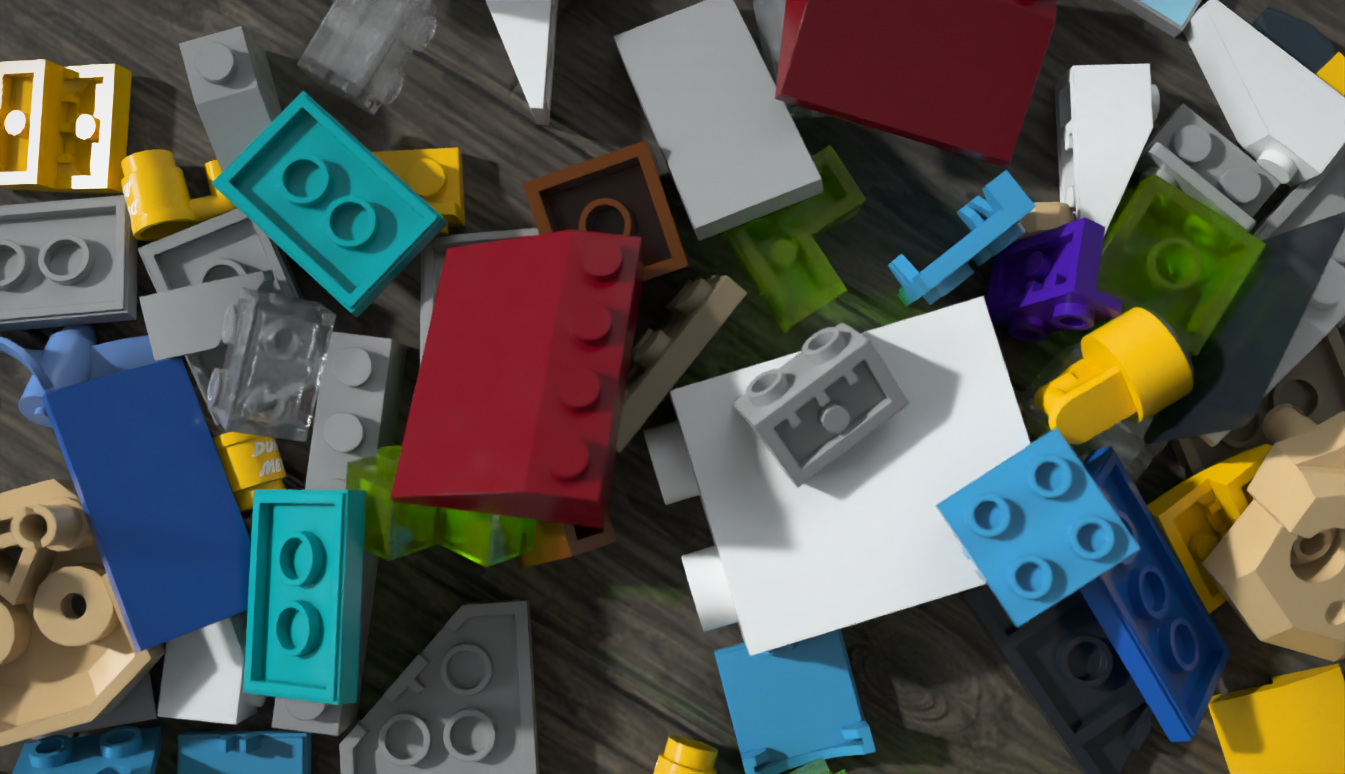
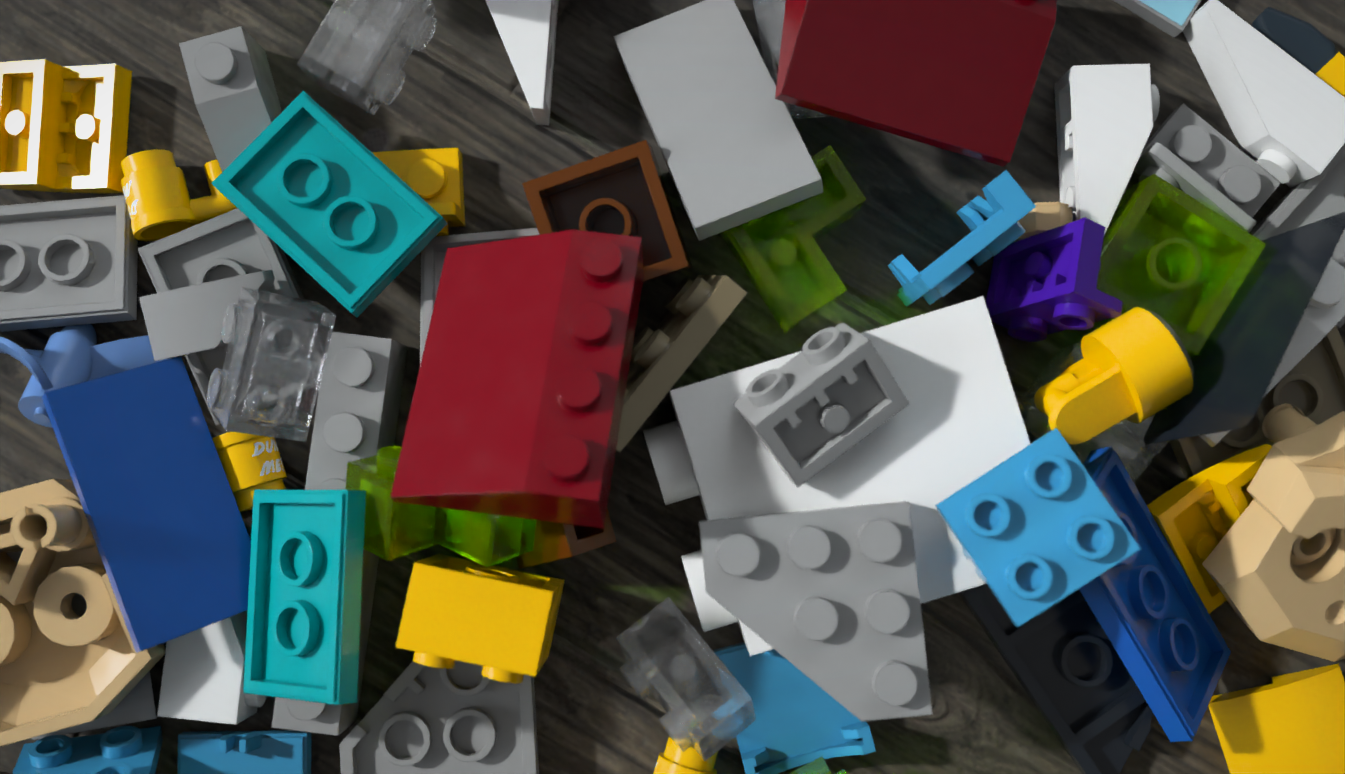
none -> yellow brick [396,554,565,683]
none -> clear brick [616,597,756,761]
none -> light grey plate [699,501,933,722]

